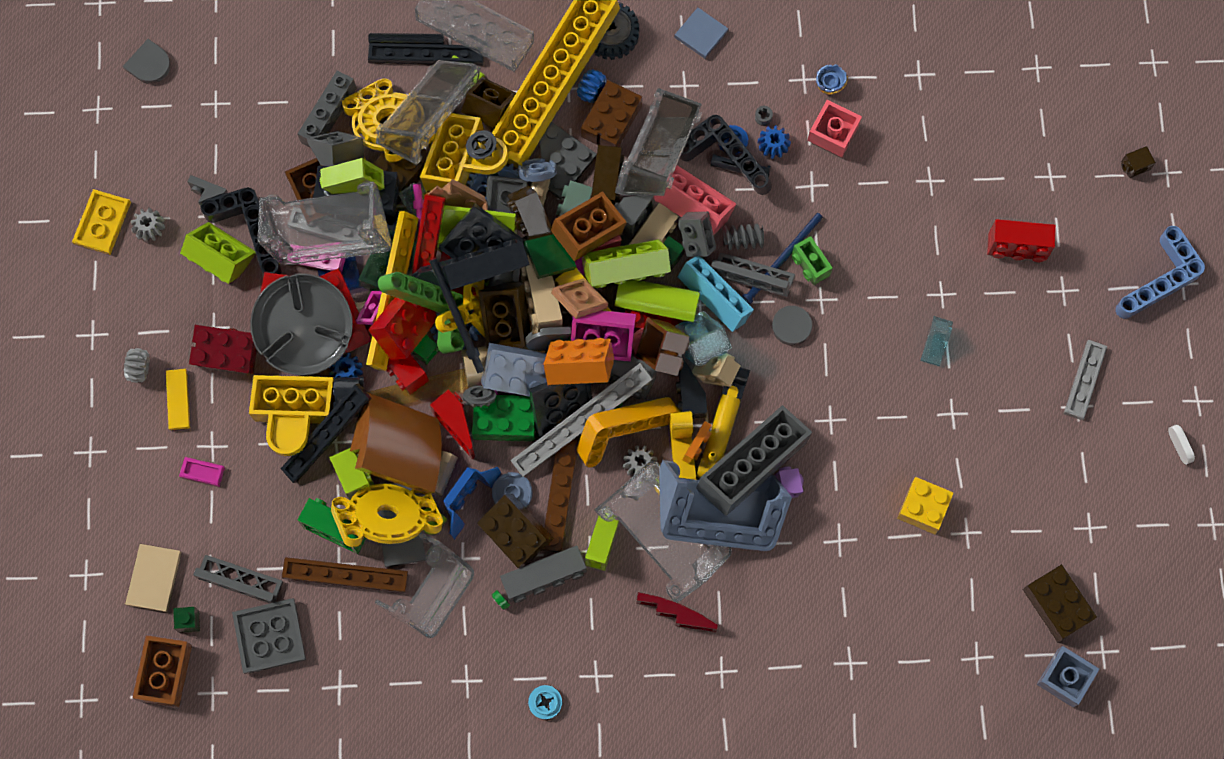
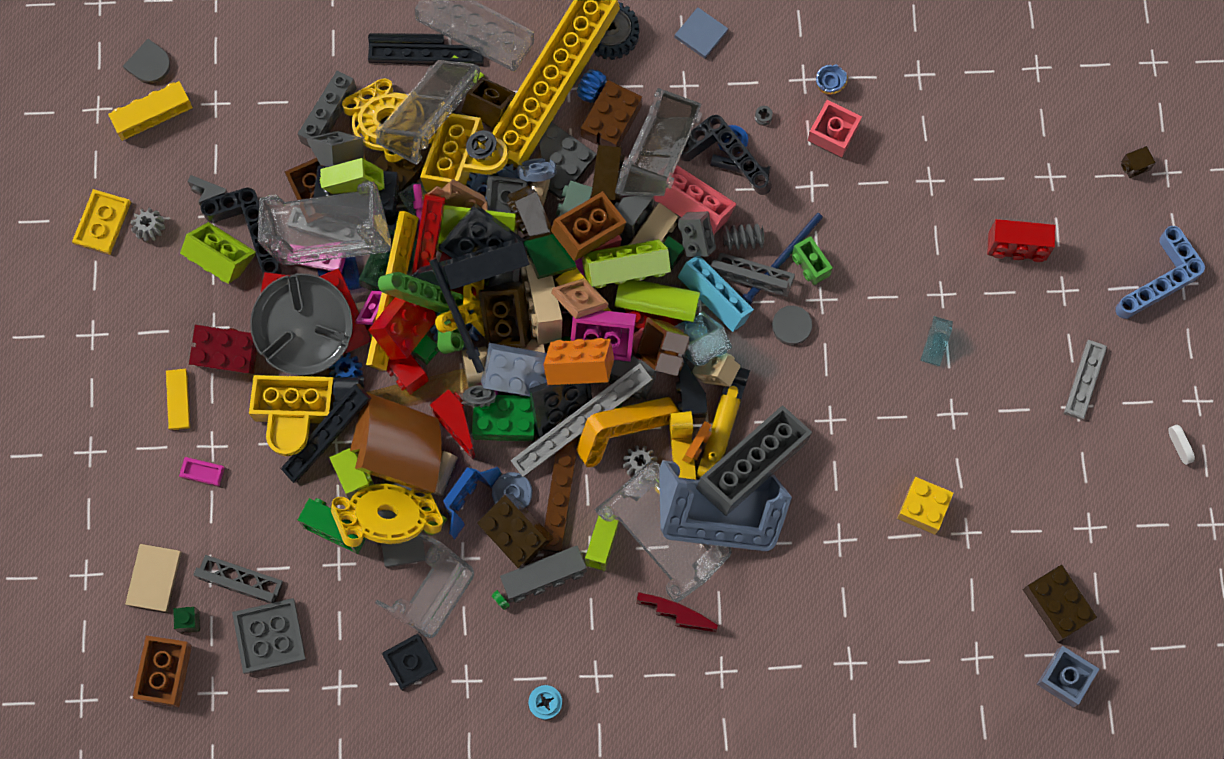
light grey gear [124,348,150,383] -> none
reddish brown plate [282,557,409,593] -> none
dark grey tile [526,327,571,351] -> none
blue gear [757,125,791,159] -> none
medium lavender brick [775,467,803,498] -> none
none -> yellow brick [108,81,193,141]
none -> black tile [382,633,438,691]

